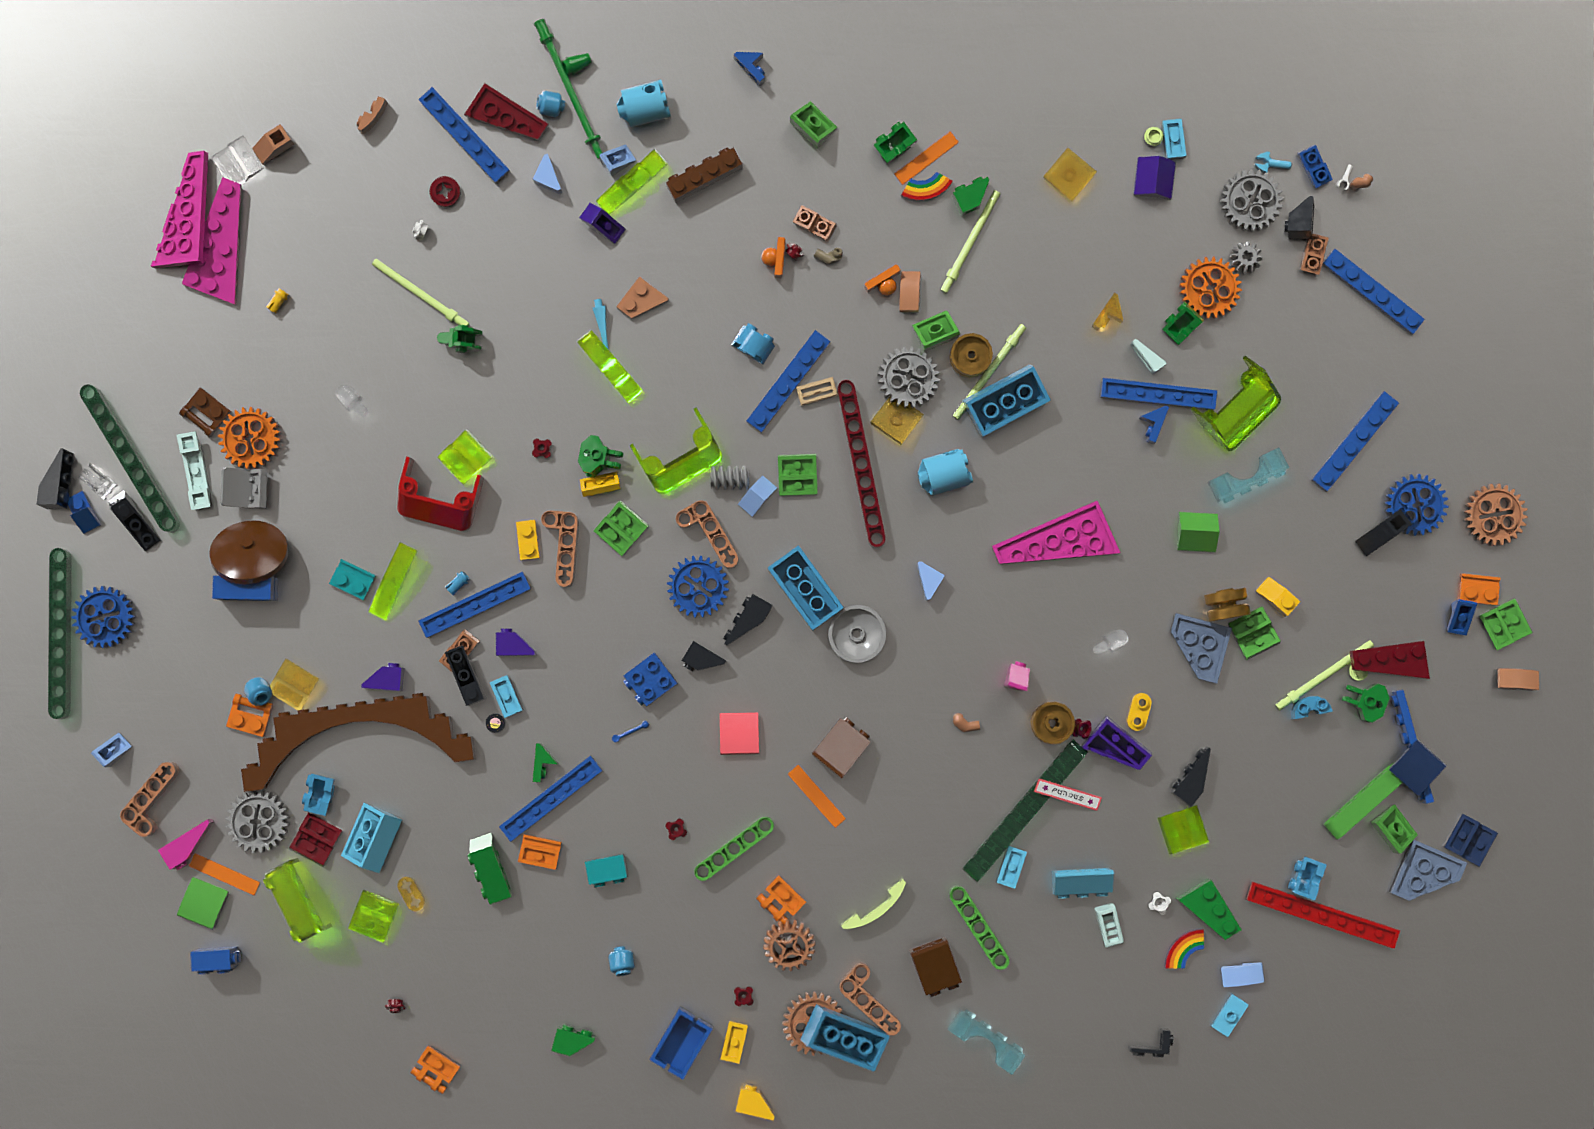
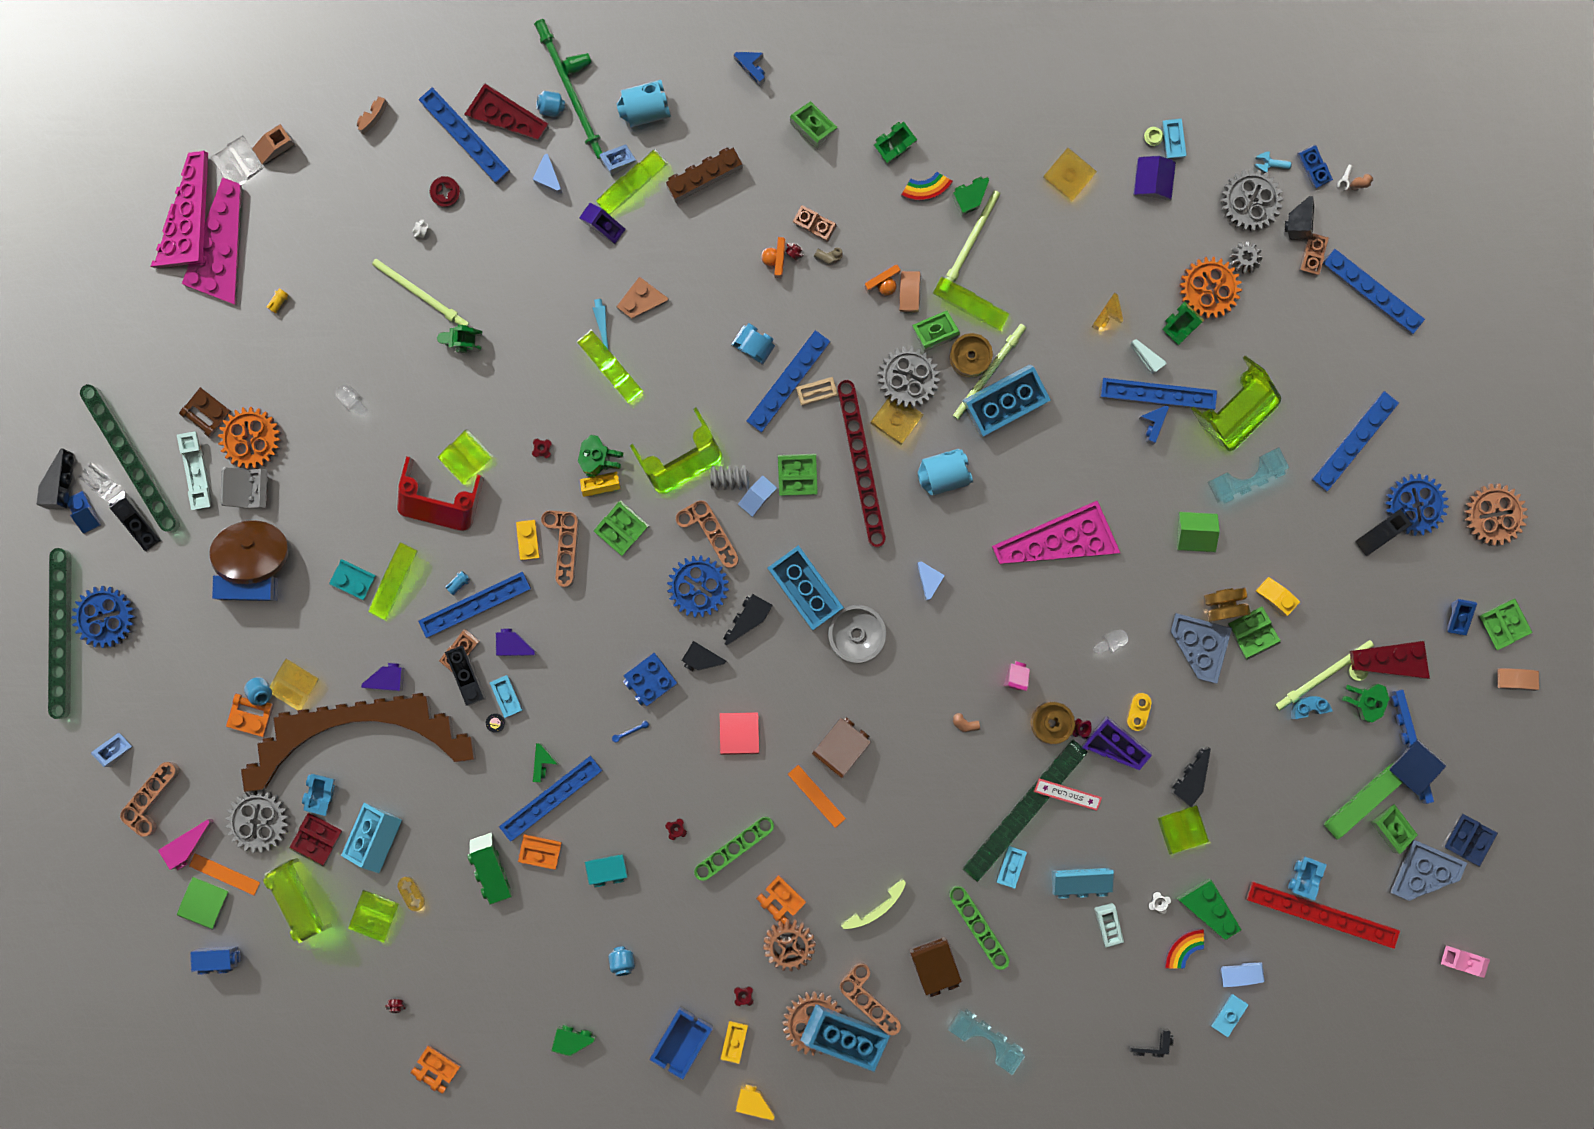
orange sticker [894,131,959,185] -> none
orange plate [1458,573,1500,606] -> none
none -> clear neon green slope [933,276,1010,331]
none -> bright pink brick [1441,946,1490,978]

